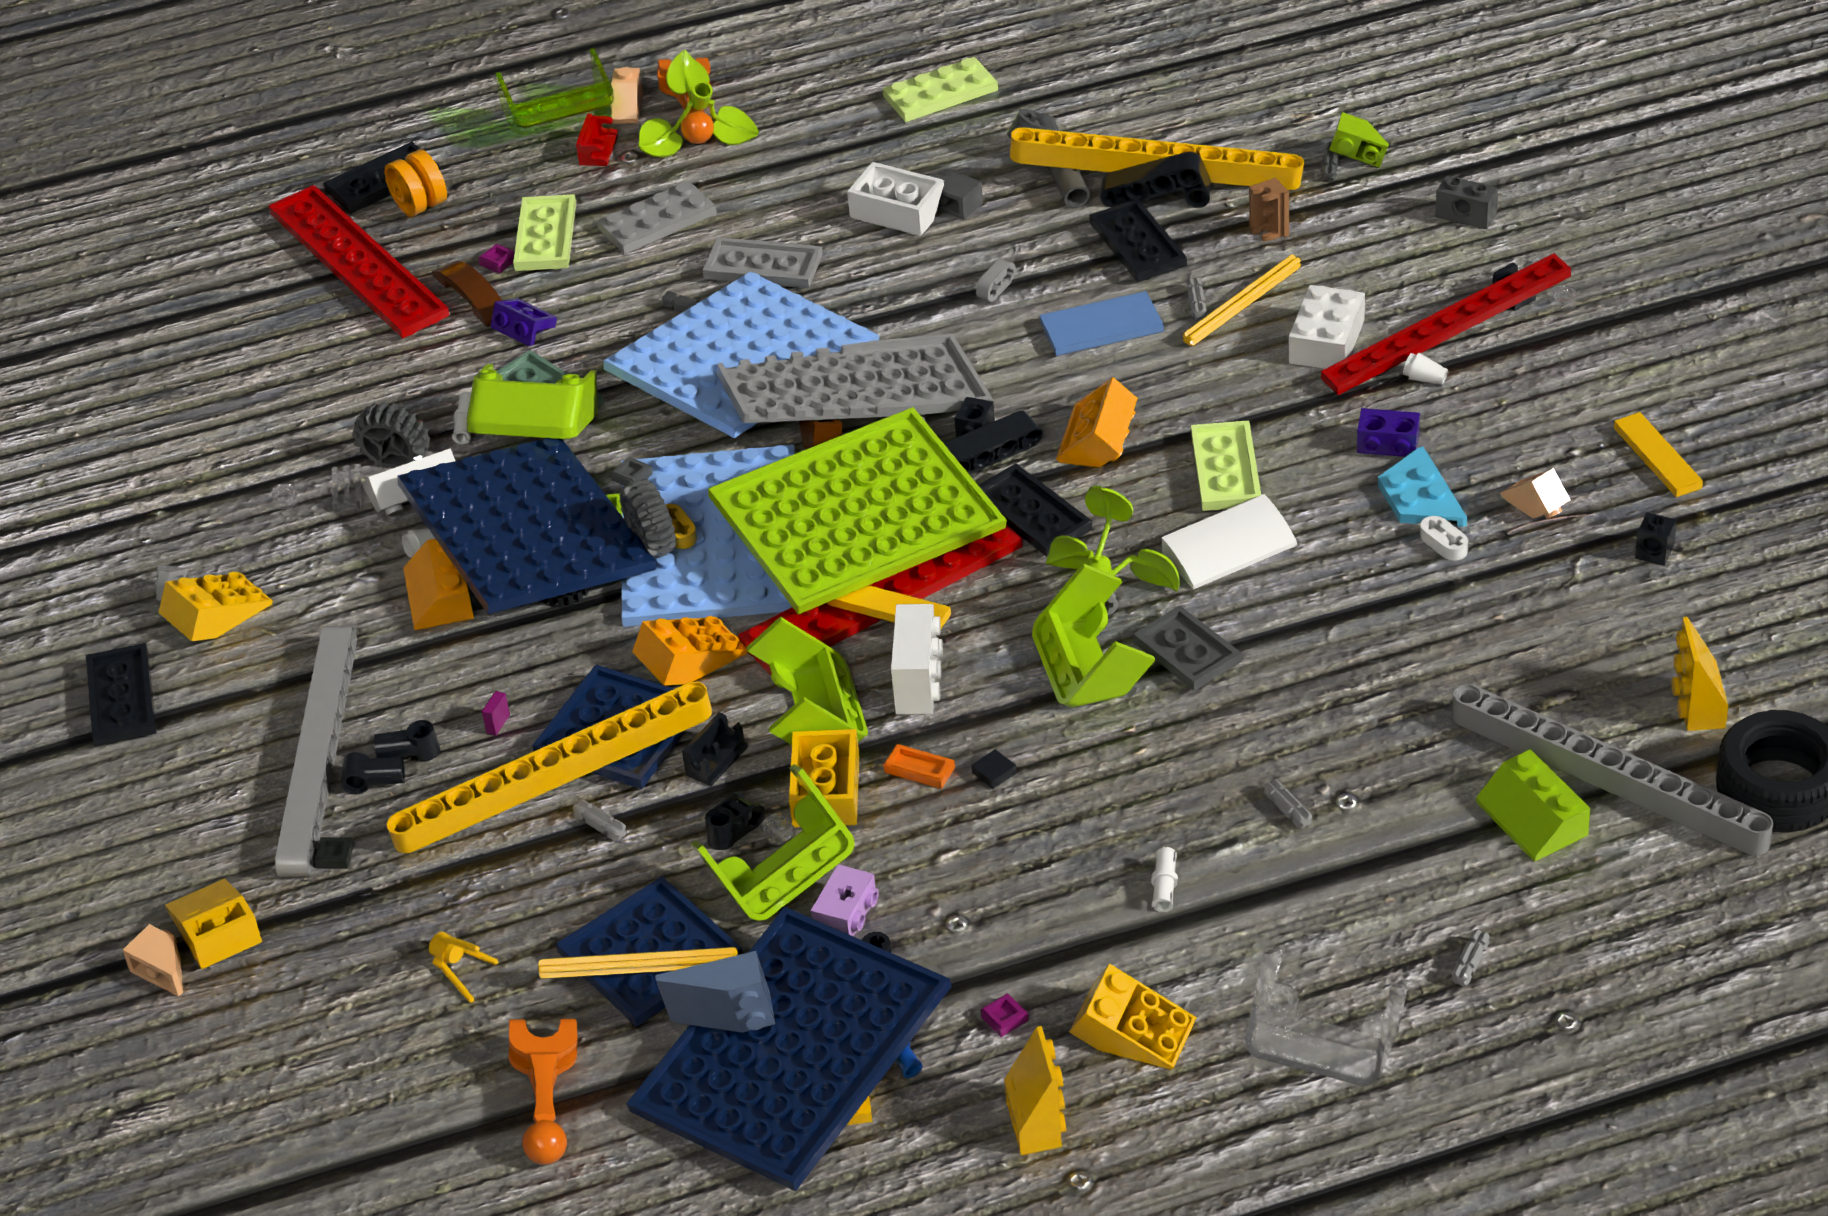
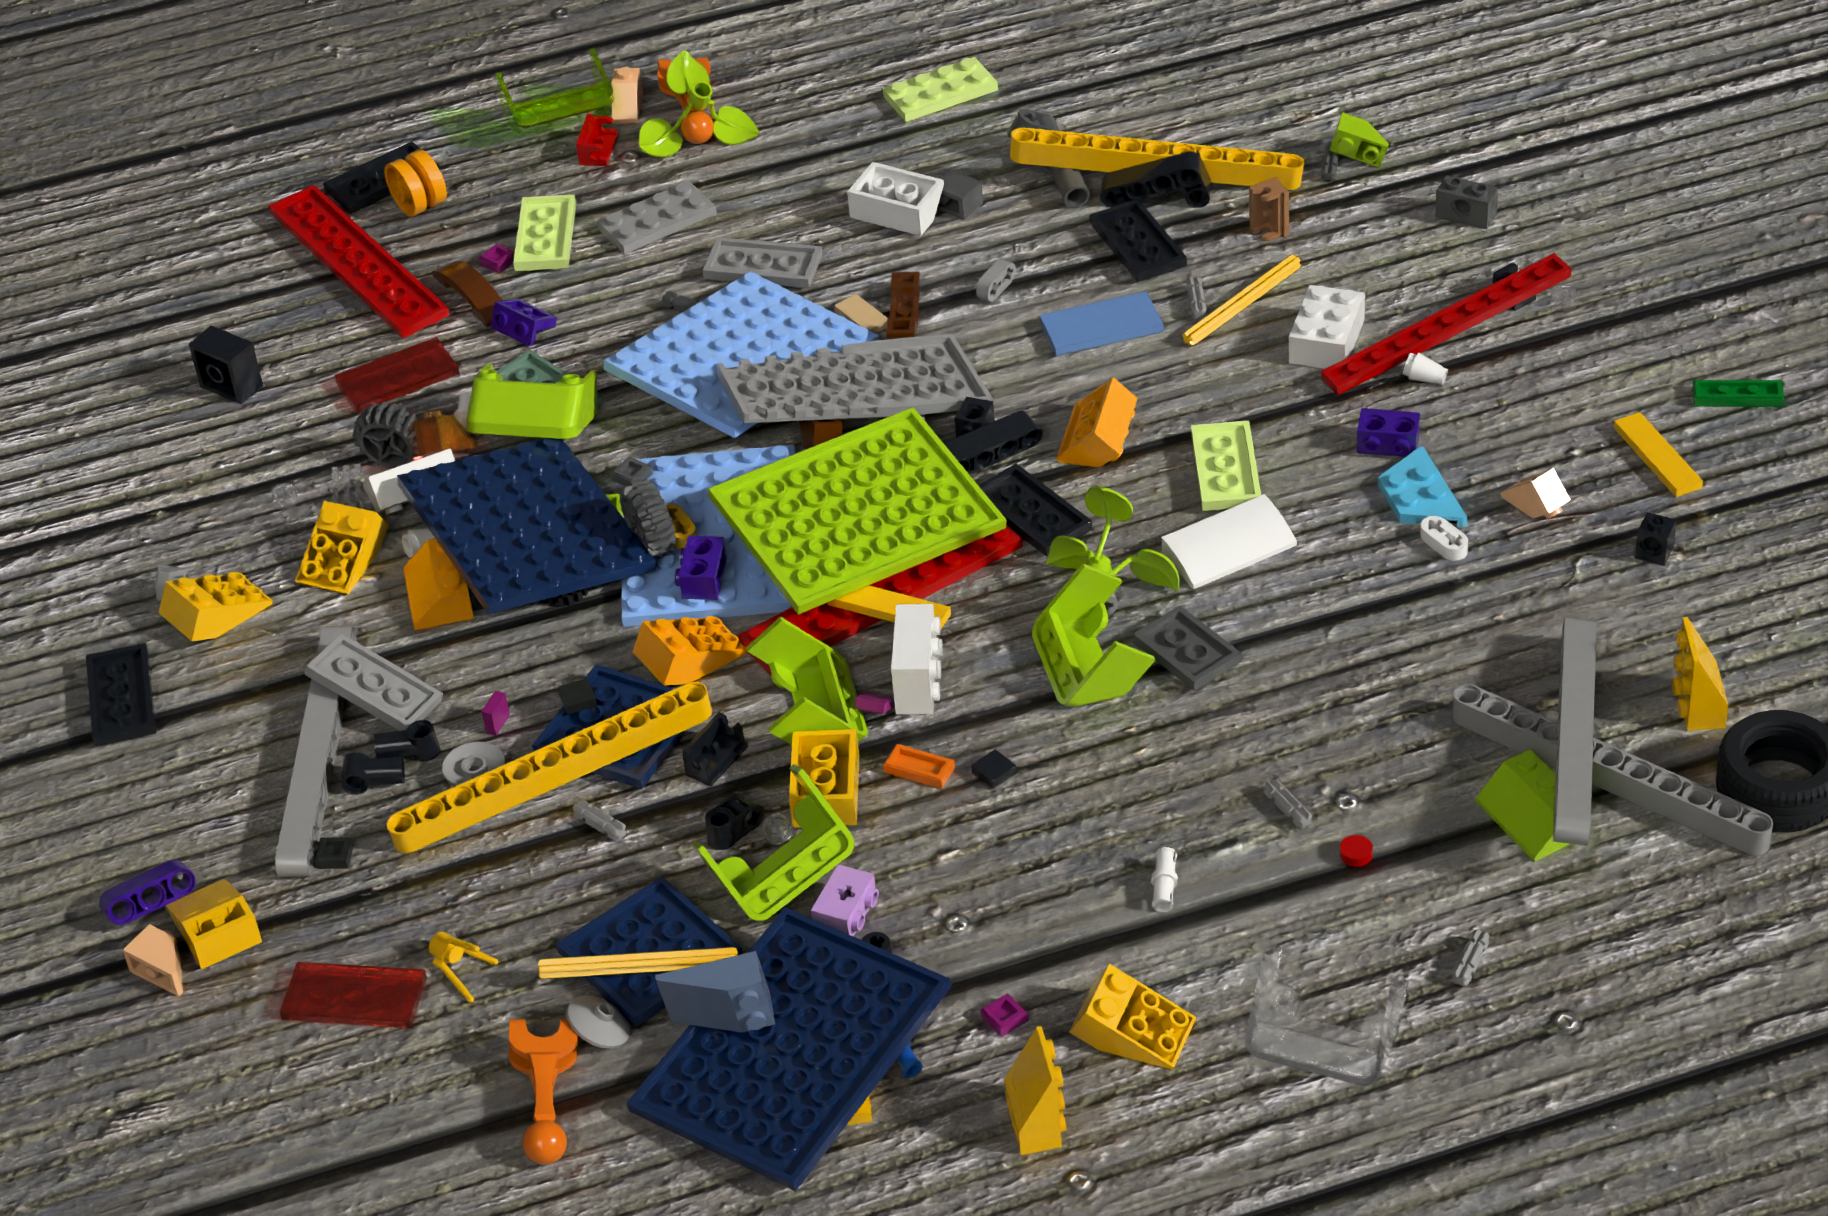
none -> dark purple beam [99,860,196,925]
none -> black brick [189,326,263,404]
none -> clear red tile [279,962,427,1028]
none -> yellow slope [295,501,389,595]
none -> light grey plate [304,633,443,731]
none -> clear red tile [334,337,459,413]
none -> clear orange slope [413,411,477,455]
none -> light grey dish [442,742,505,786]
none -> pearl dark grey tile [558,678,597,715]
none -> light grey dish [566,995,630,1049]
none -> dark purple brick [675,536,727,600]
none -> tan tile [834,294,888,334]
none -> magenta tile [855,691,895,714]
none -> reddish brown slope [886,272,920,338]
none -> red tile [1340,835,1373,867]
none -> light grey beam [1553,617,1597,846]
none -> green tile [1692,380,1784,407]

